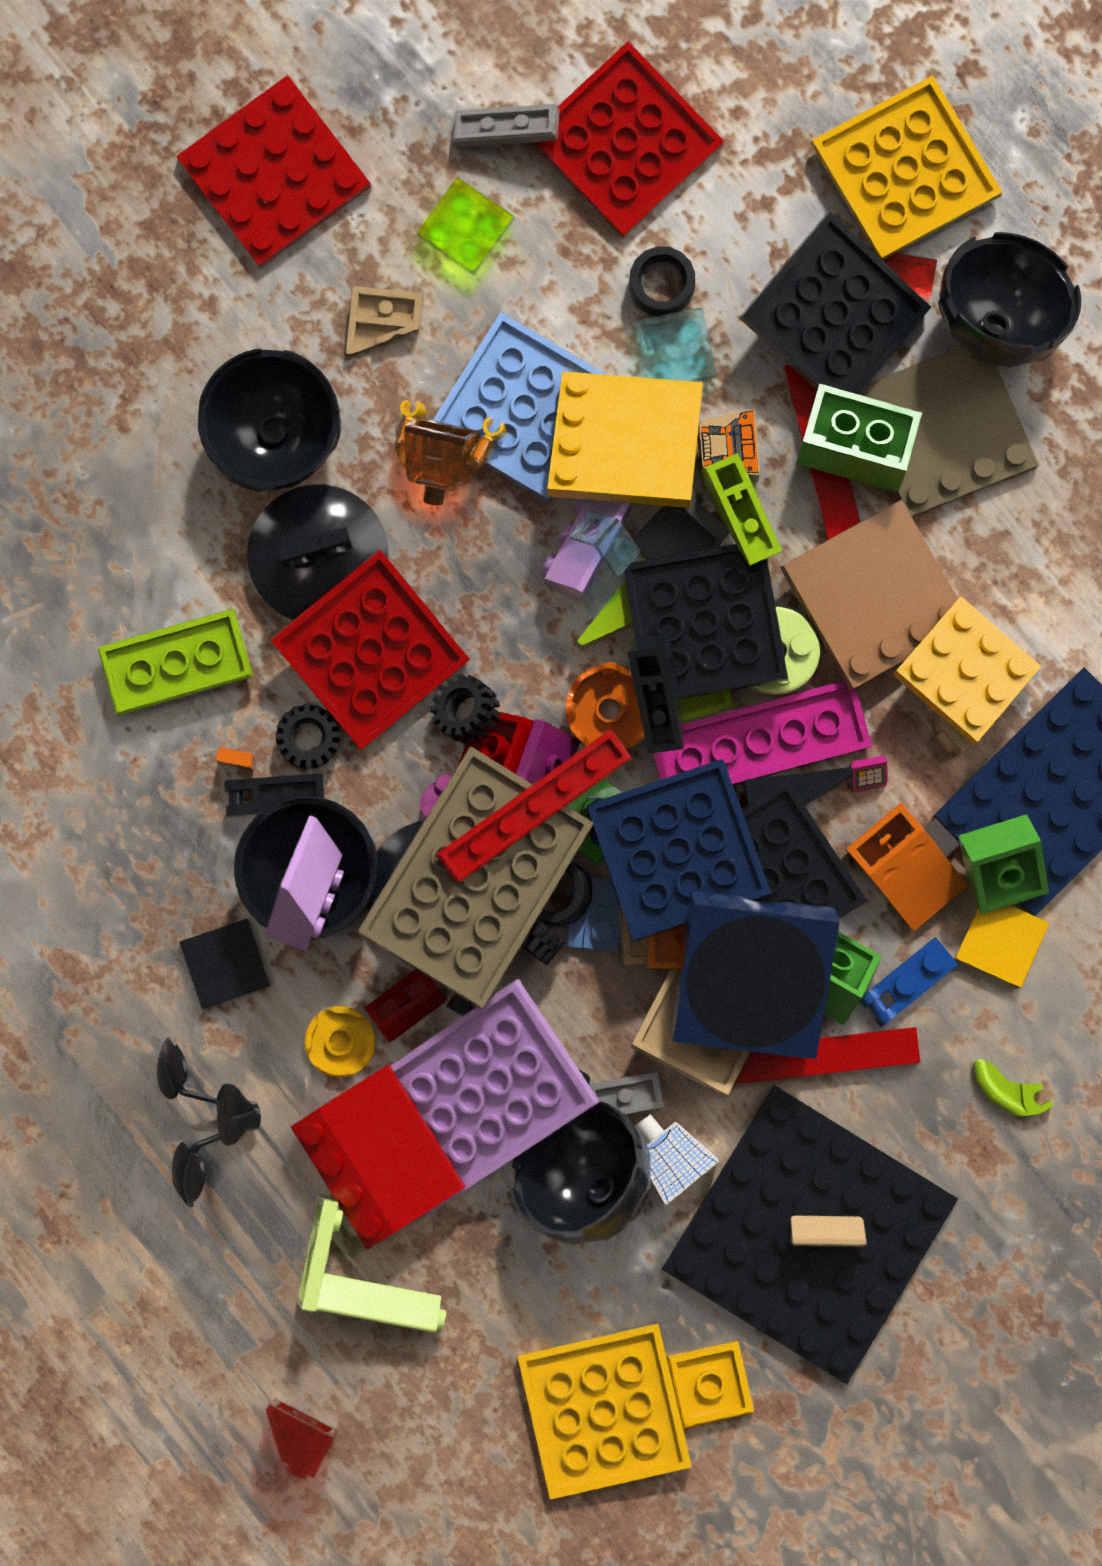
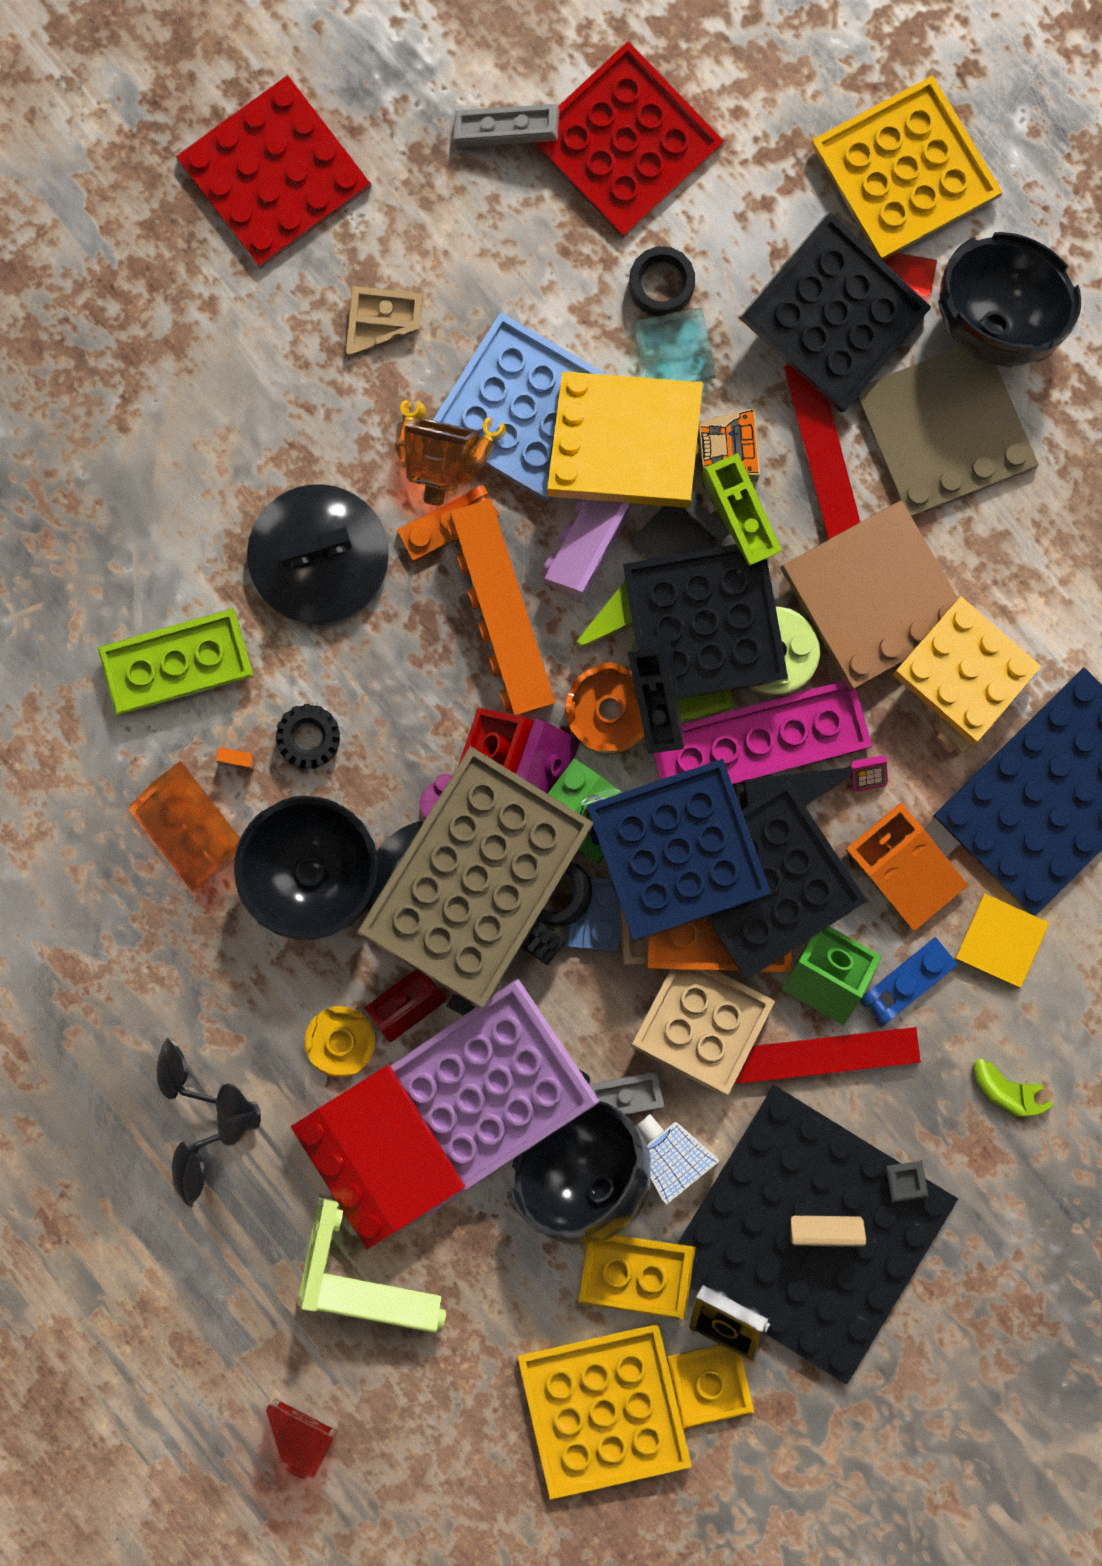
black tile [180,919,271,1010] -> none
black rock [198,348,341,492] -> none
black plate [224,773,325,817] -> none
lavender slope [265,816,344,951] -> none
red plate [270,549,470,750] -> none
clear neon green plate [417,177,514,275] -> none
black tyre [430,674,500,744] -> none
red tile [435,729,632,885] -> none
clear light blue bracket [570,511,640,576] -> none
black tile [669,890,840,1059] -> none
bright green slope [796,384,922,493] -> none
bright green slope [959,814,1049,914] -> none
none -> clear orange slope [128,761,241,892]
none -> orange plate [397,485,500,563]
none -> orange brick [446,499,555,715]
none -> yellow tile [578,1235,695,1320]
none -> plate [689,1286,770,1361]
none -> dark grey tile [885,1160,928,1202]

